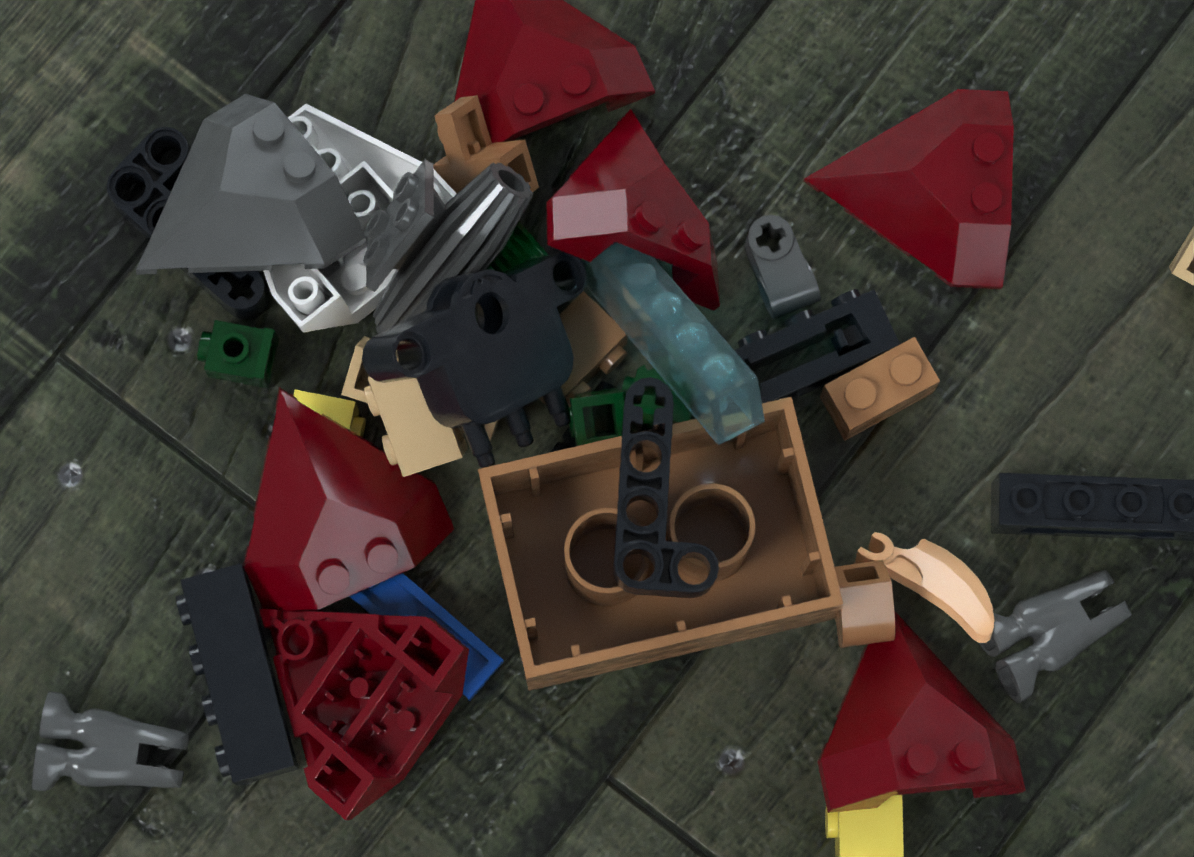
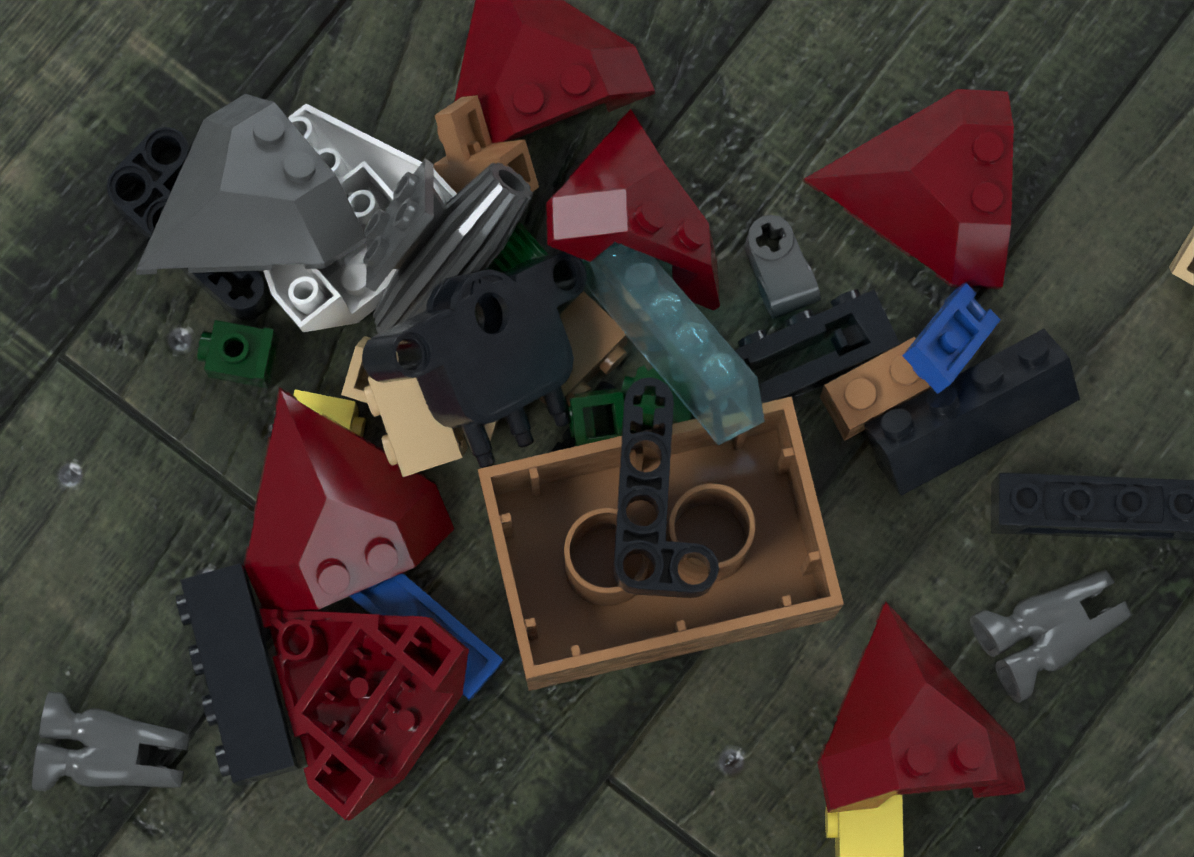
medium nougat brick [834,560,895,648] -> none
light nougat piece [855,532,994,643] -> none
none -> black brick [864,329,1080,496]
none -> blue plate [902,282,1001,394]

